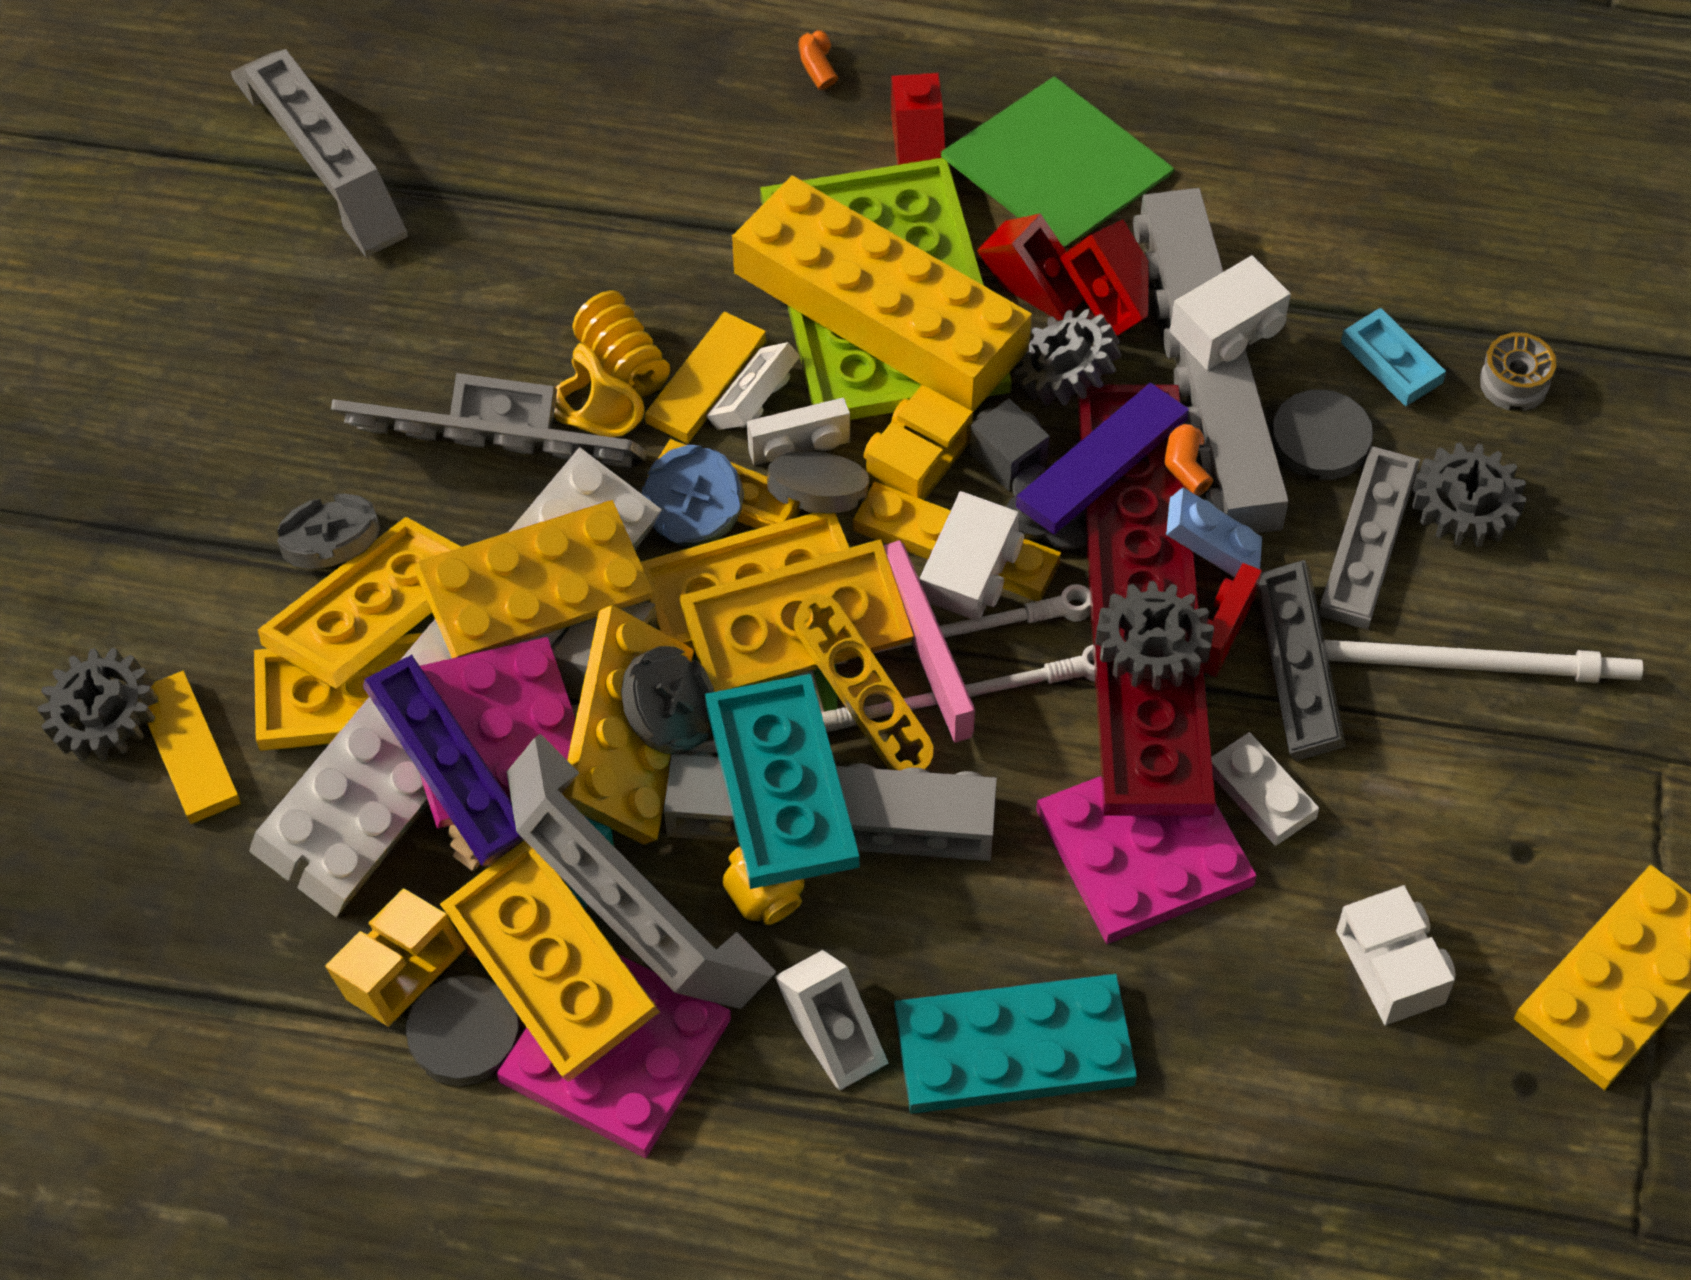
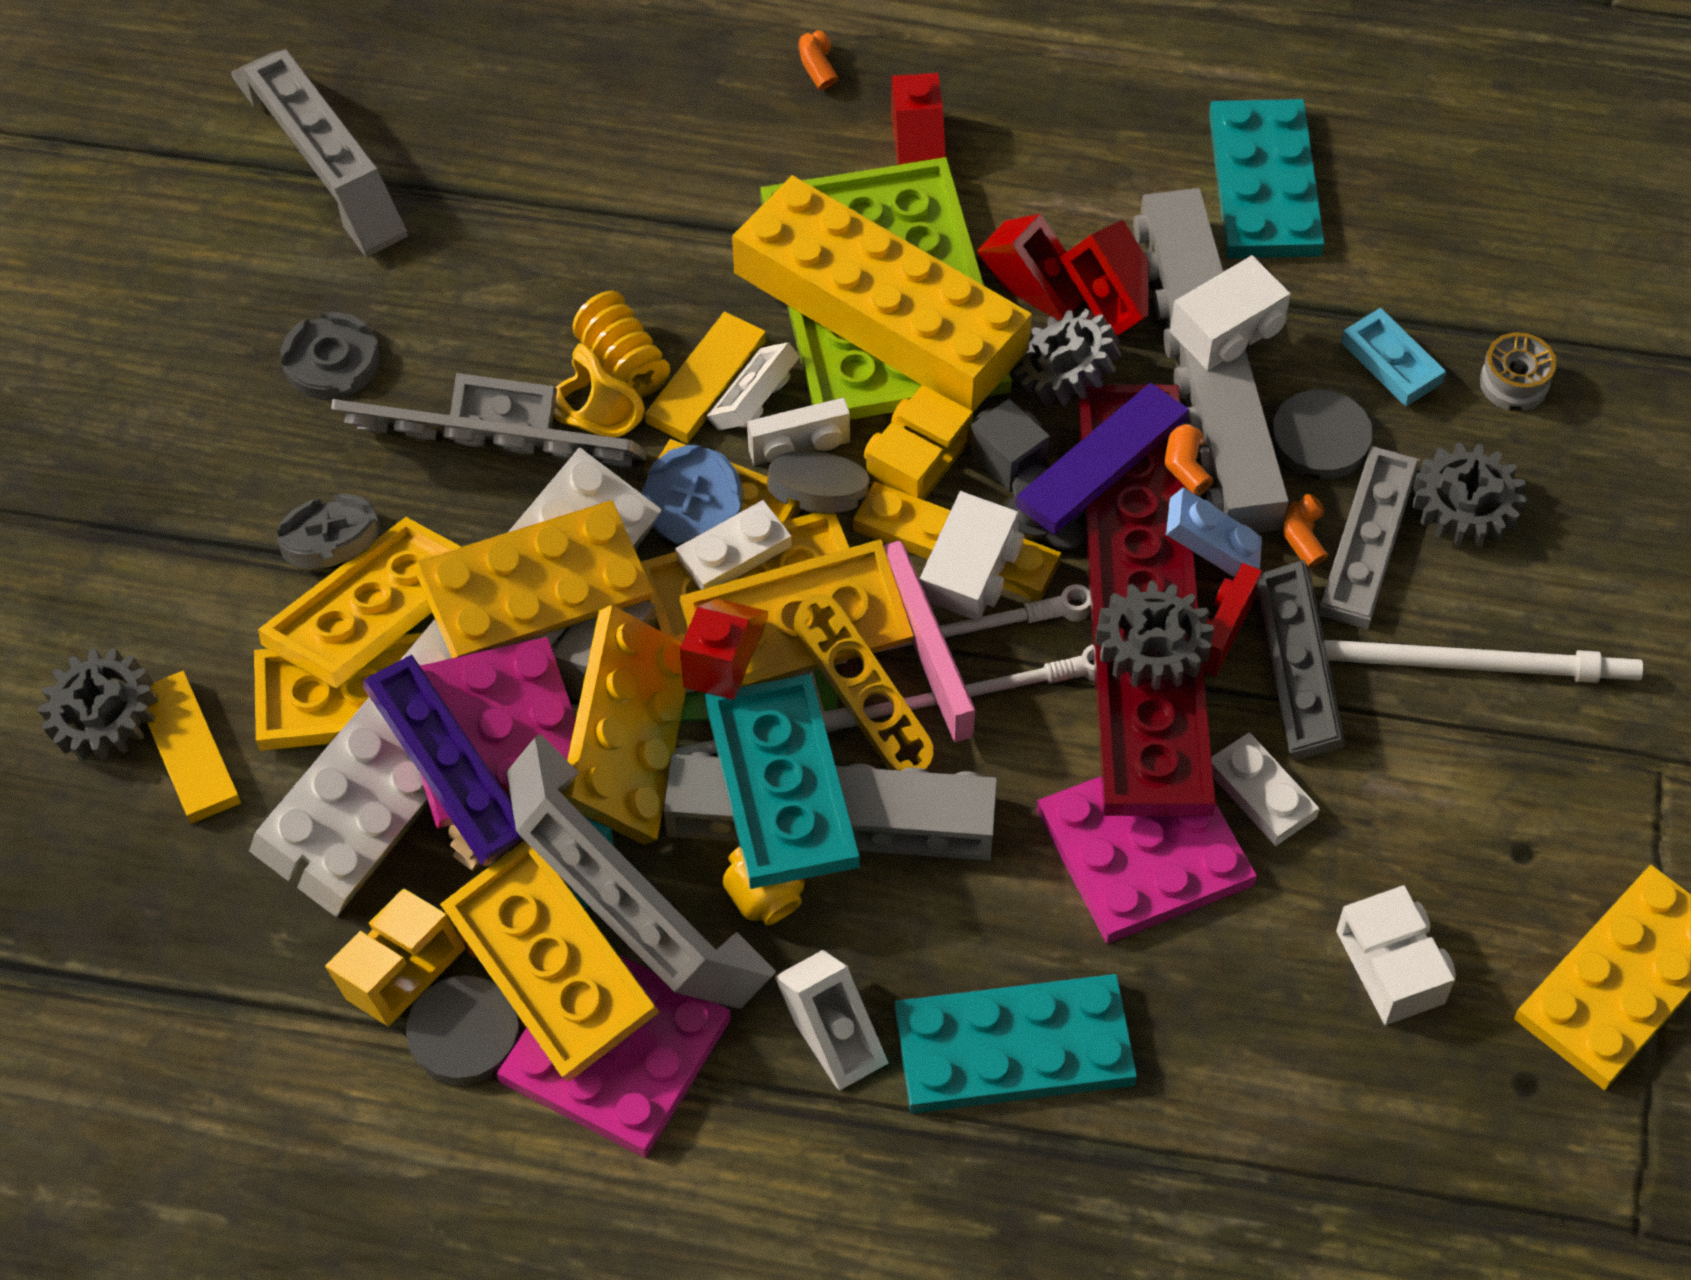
dark grey tile [621,646,715,754] -> none
bright green piece [941,76,1175,250] -> none
none -> dark grey tile [280,312,381,400]
none -> white plate [676,500,792,590]
none -> red slope [680,598,768,700]
none -> teal plate [1209,99,1324,259]
none -> orange arm [1283,494,1328,569]

